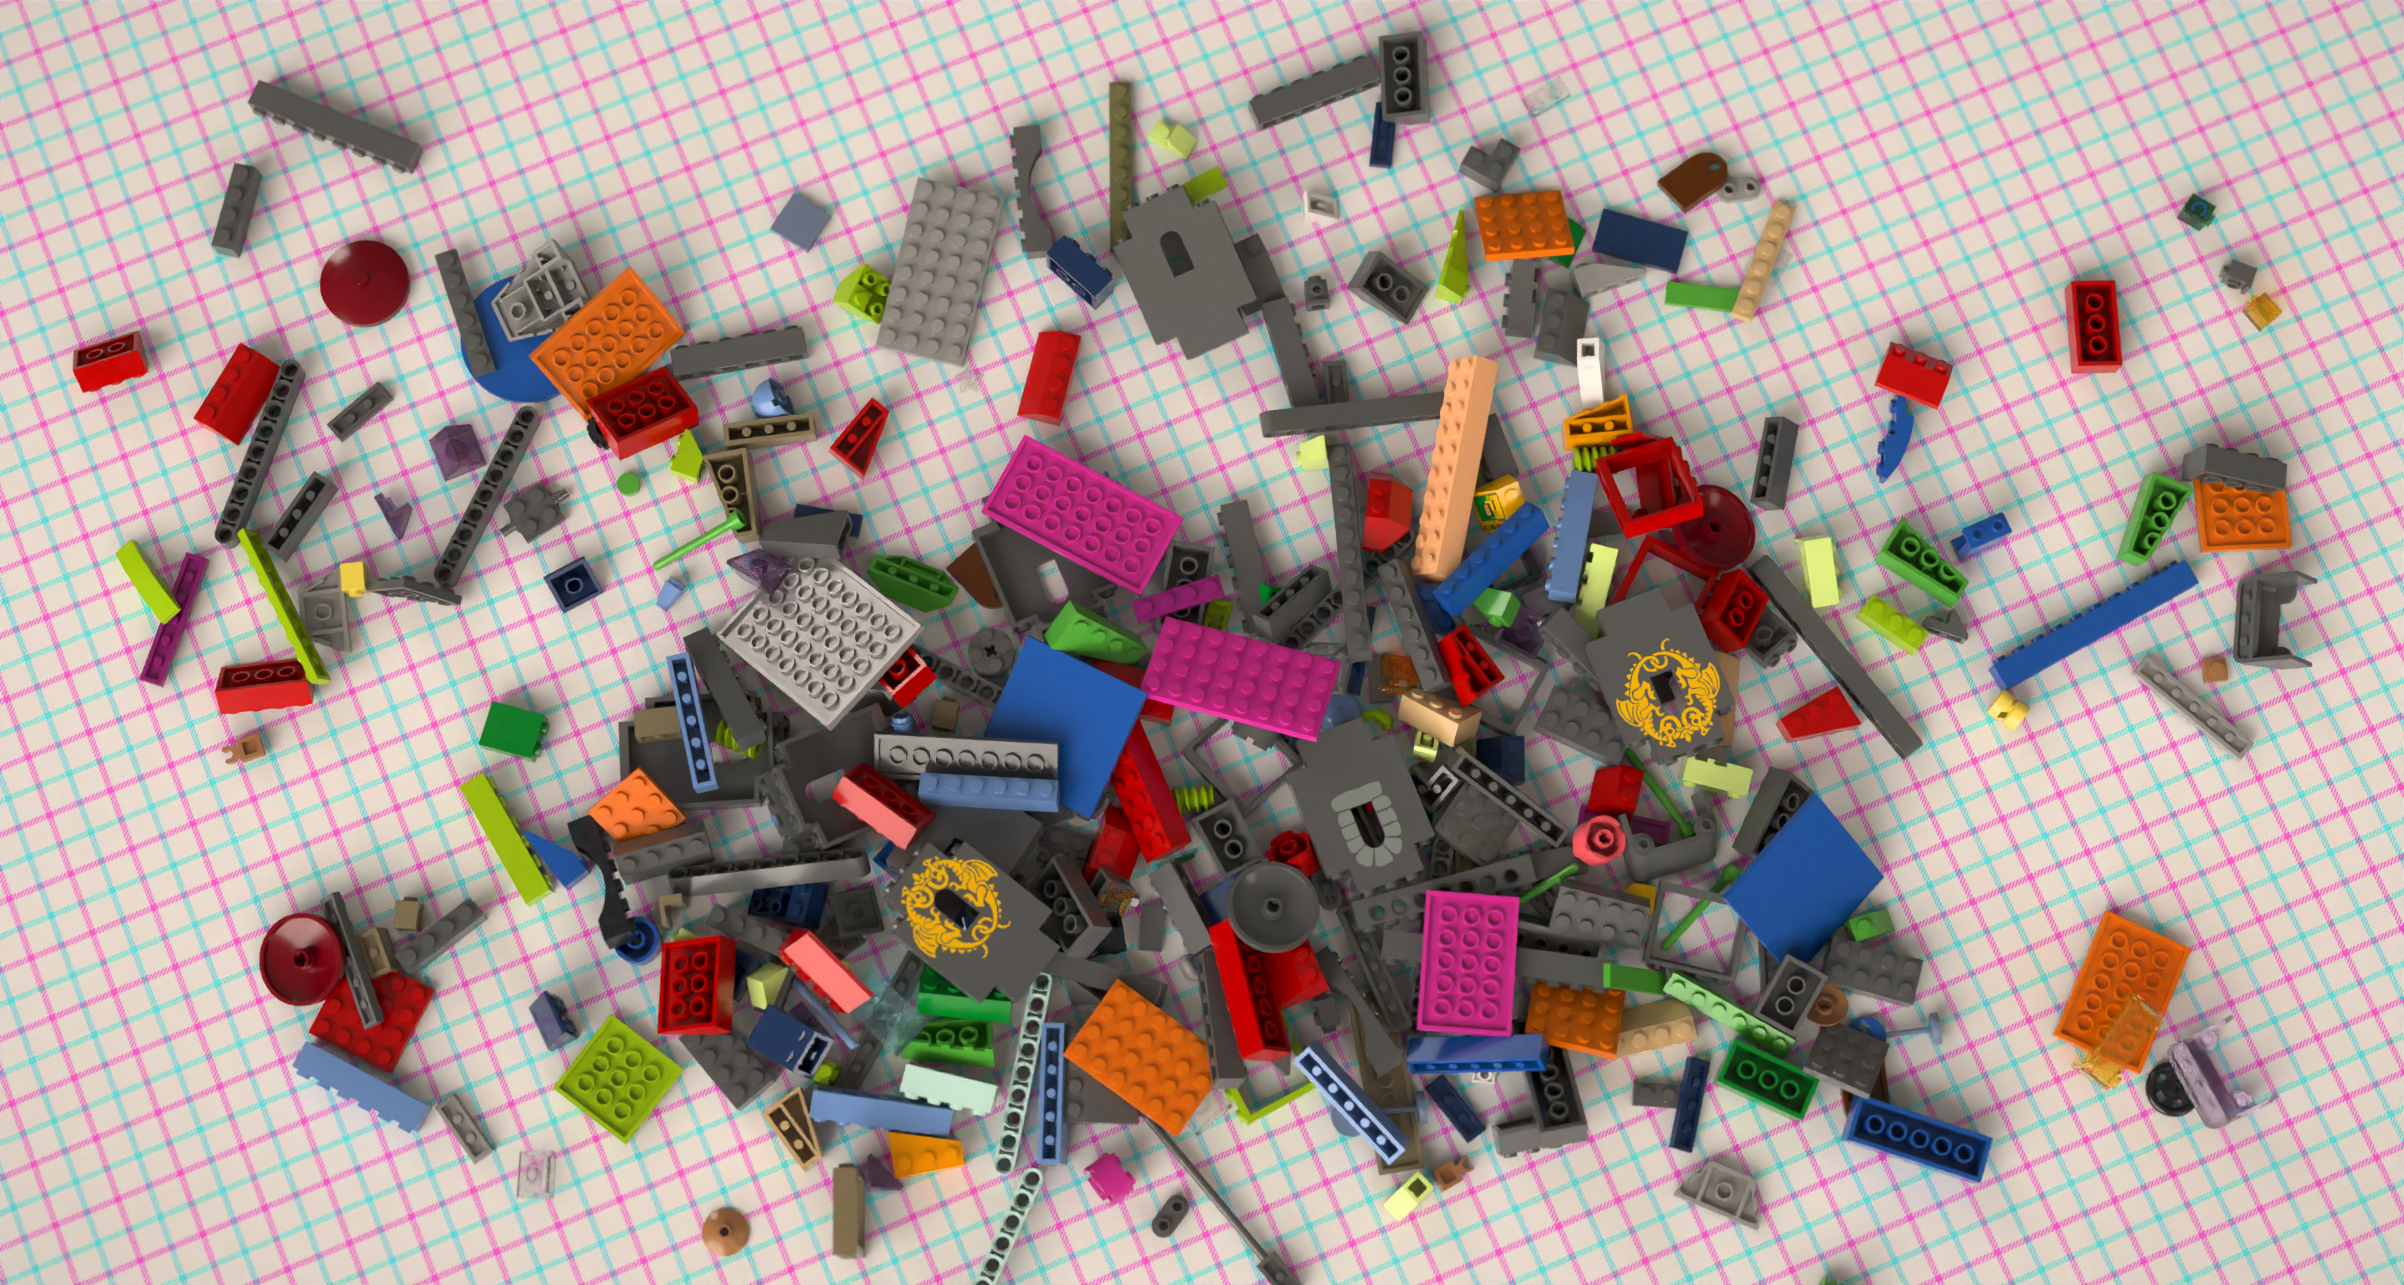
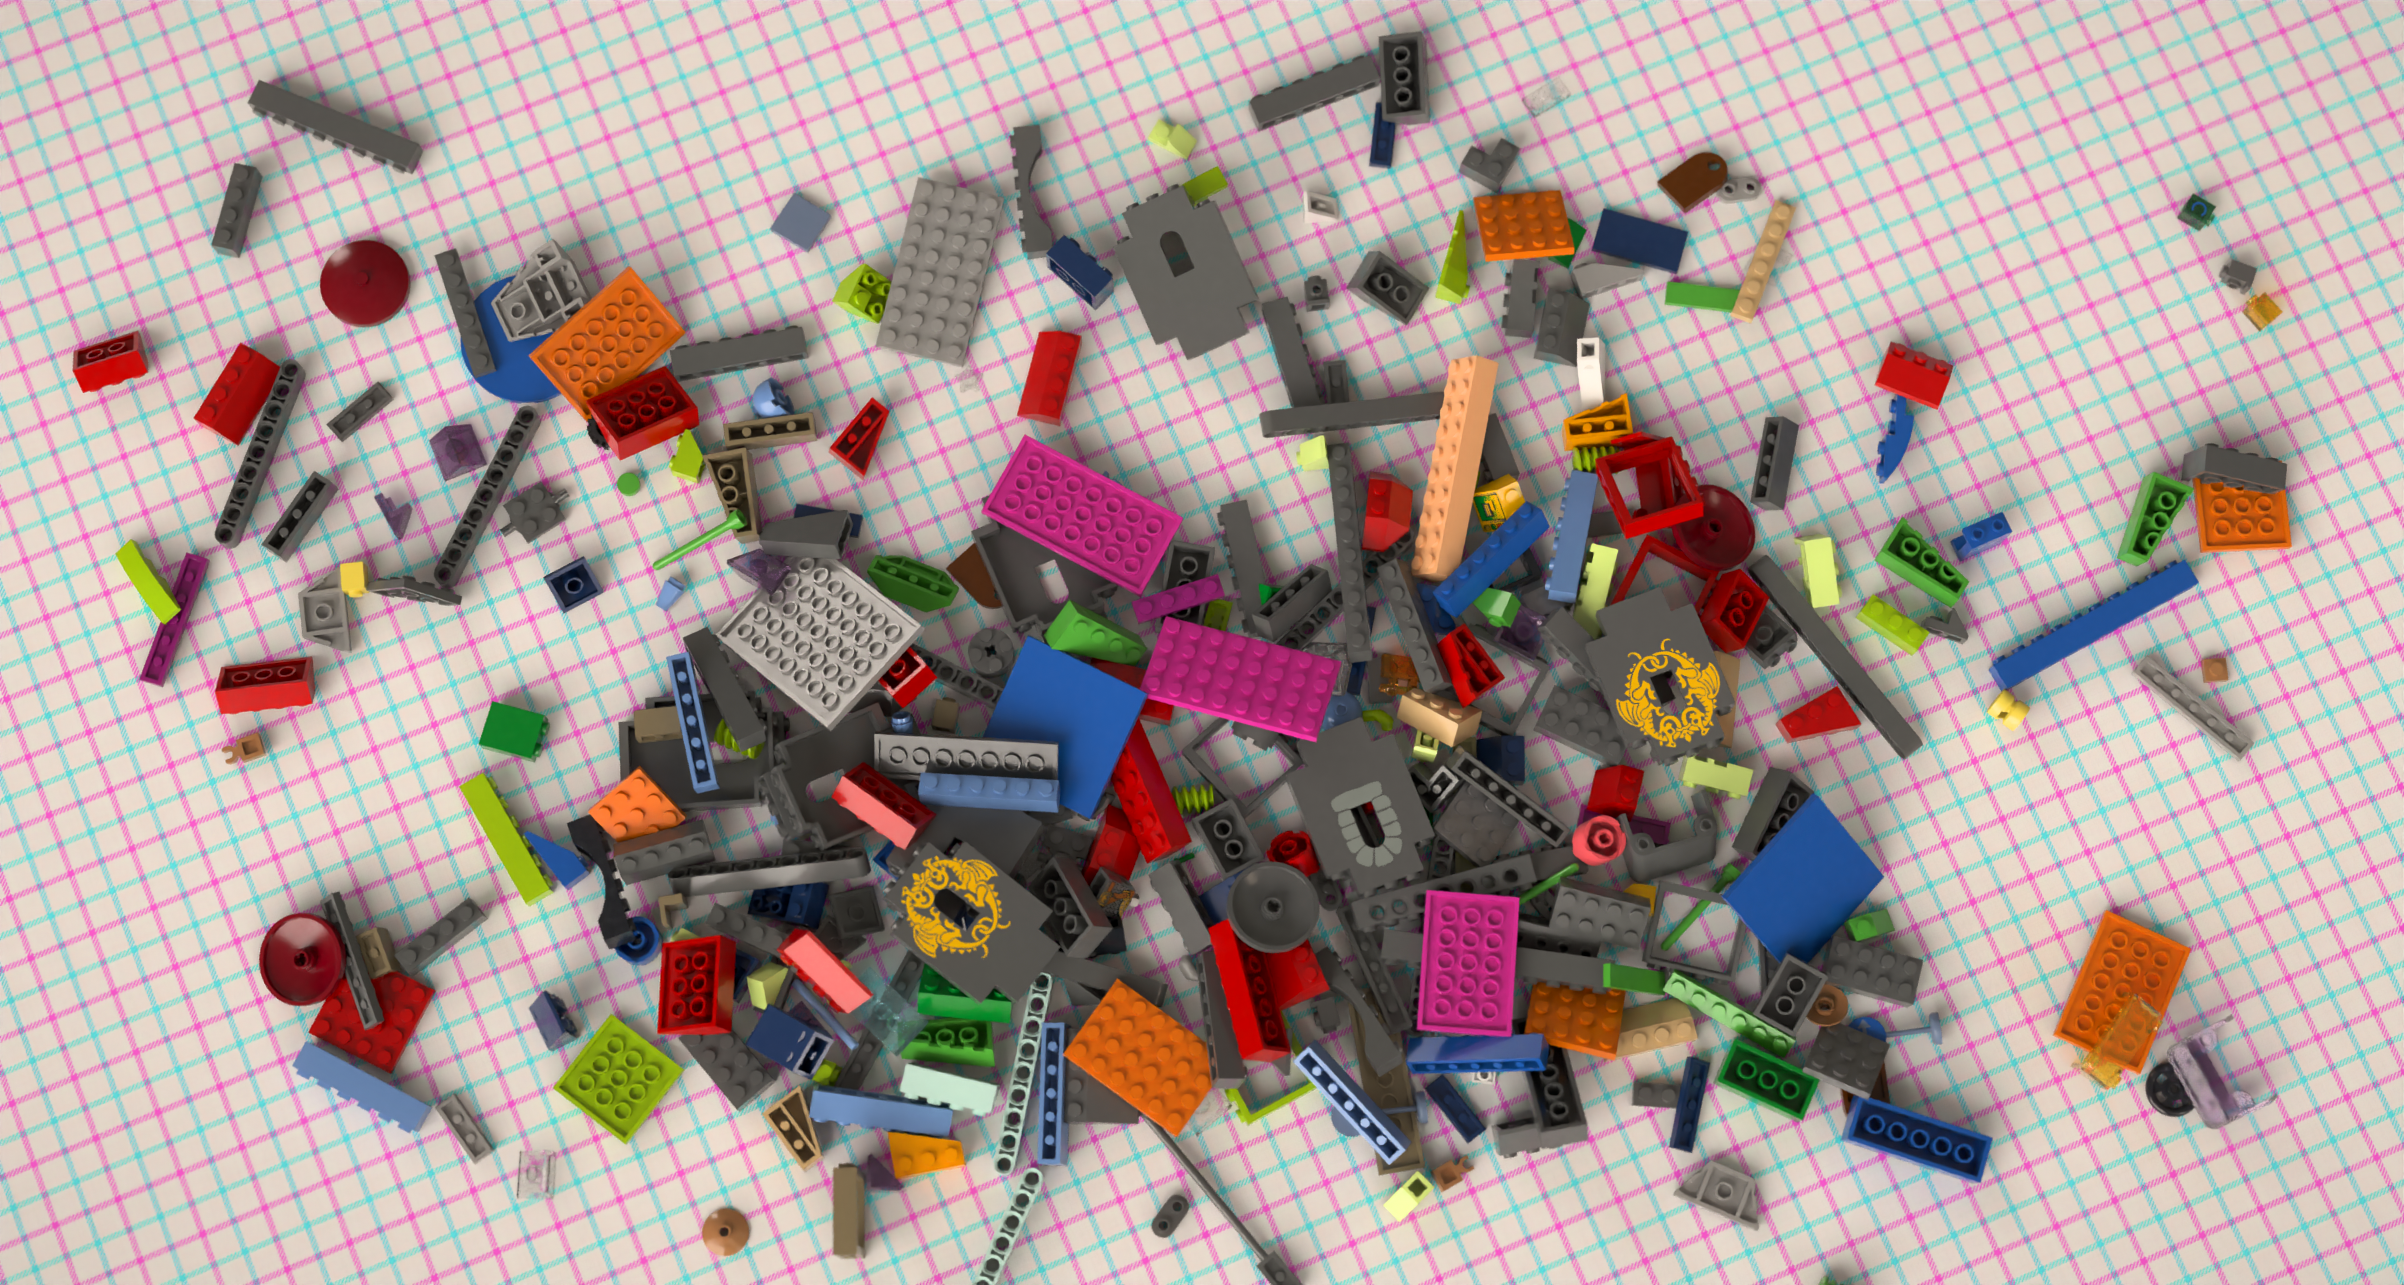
lime plate [237,528,332,685] -> none
dark tan brick [393,897,424,932] -> none
dark pink brick [1083,1152,1136,1207] -> none
olive plate [1109,82,1132,252] -> none
dark grey tile [1138,904,1164,952] -> none
dark grey slope [1235,233,1286,317] -> none
bright green piece [1624,748,1695,839] -> none
red brick [2064,280,2122,374] -> none
dark grey windscreen [2233,571,2317,670] -> none

